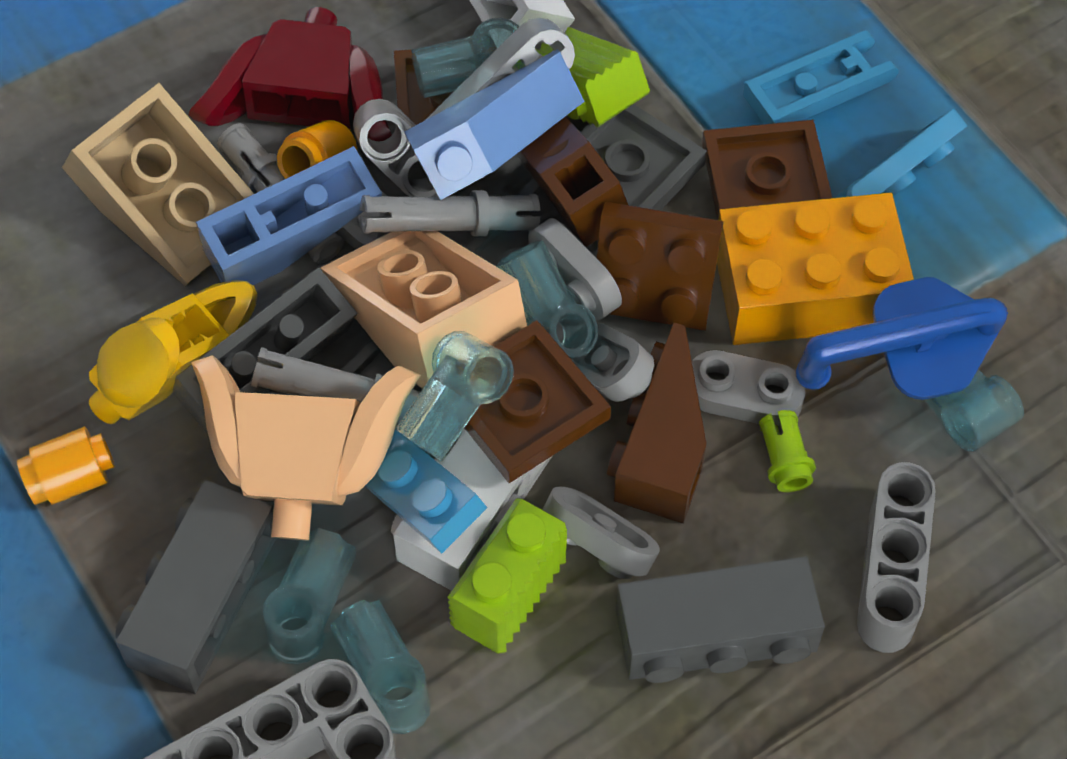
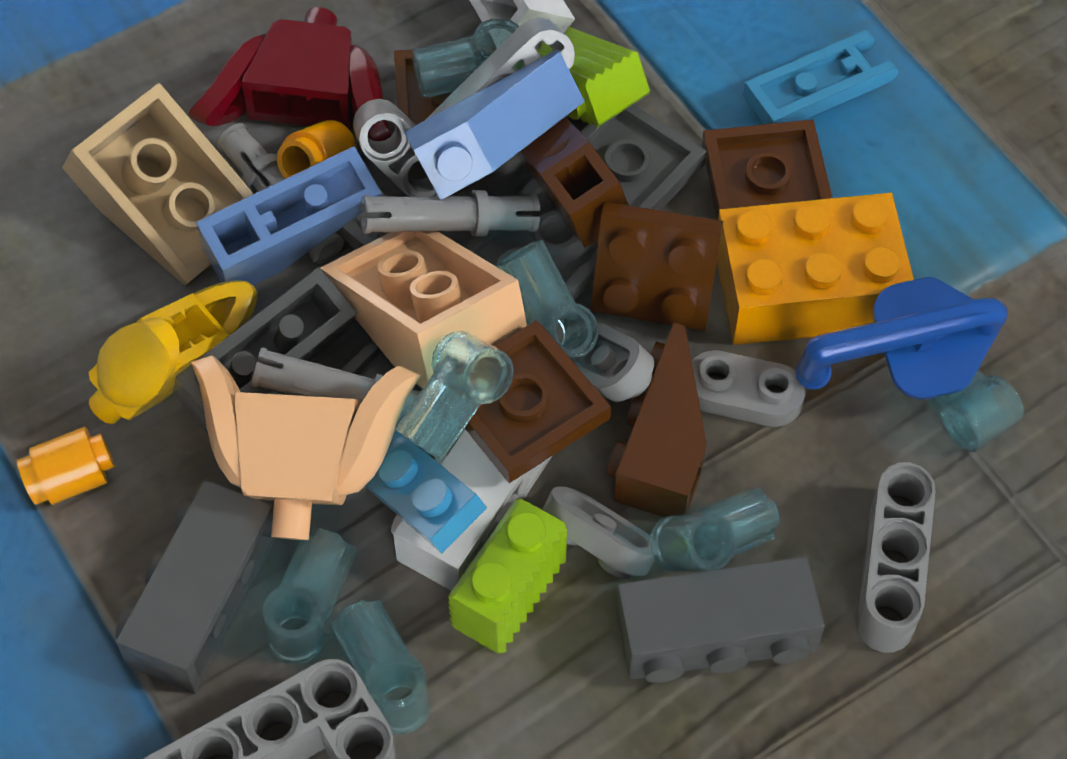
light grey plate [526,218,622,320] -> none
lime pin [759,410,816,492] -> none
dark azure hinge [833,108,967,198] -> none
none -> clear light blue piece [650,488,781,572]

